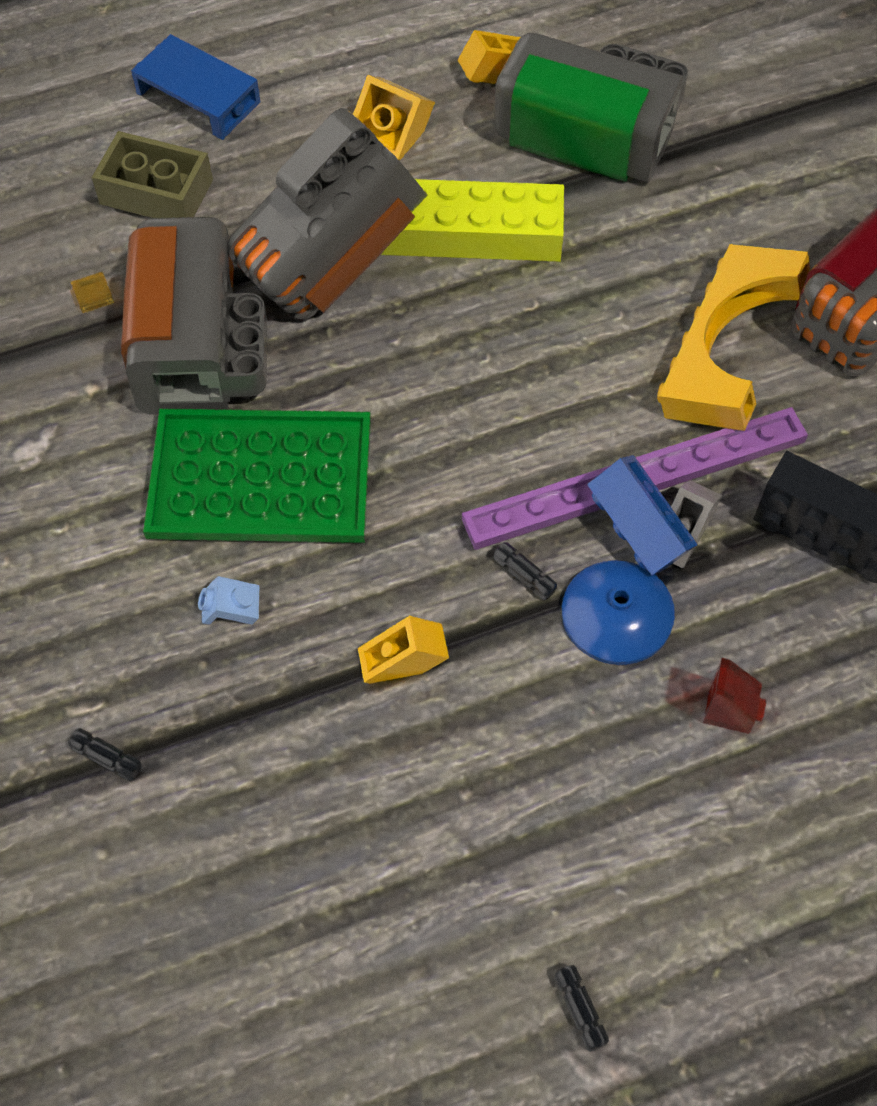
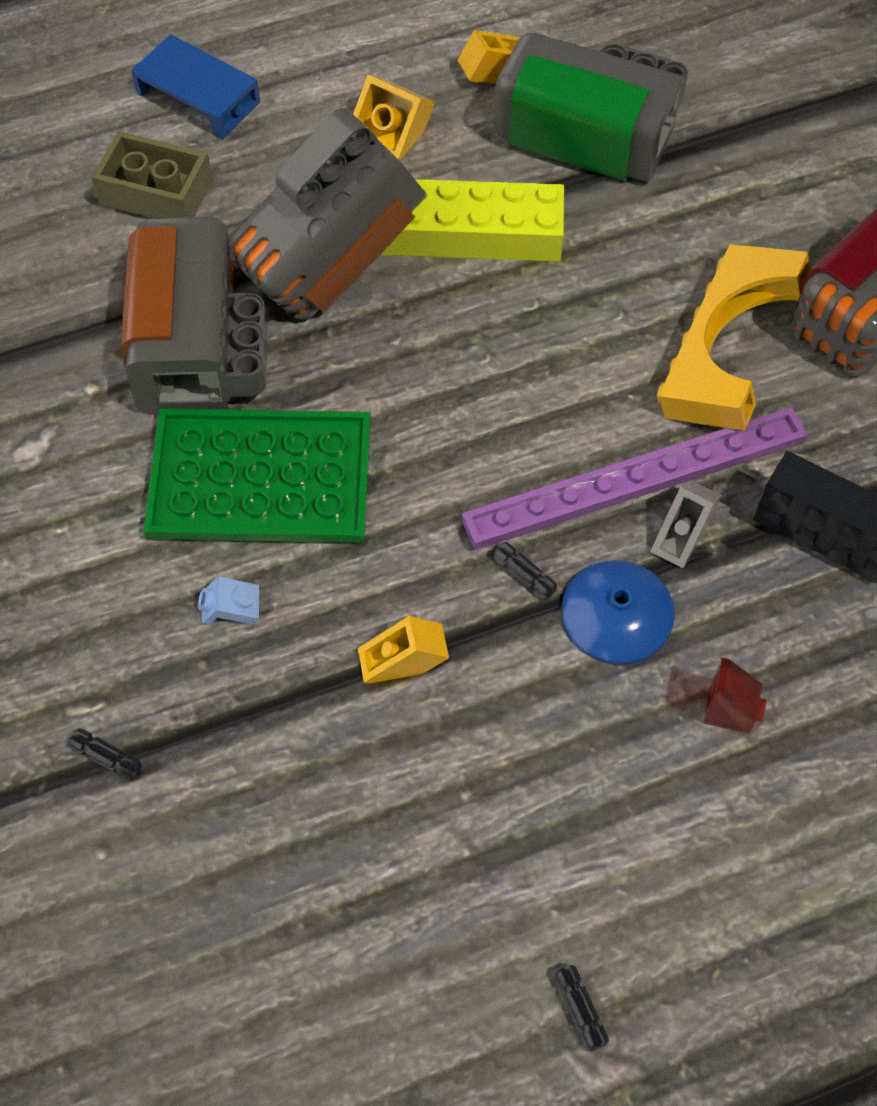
clear yellow tile [71,271,114,313] -> none
blue brick [587,455,698,576] -> none

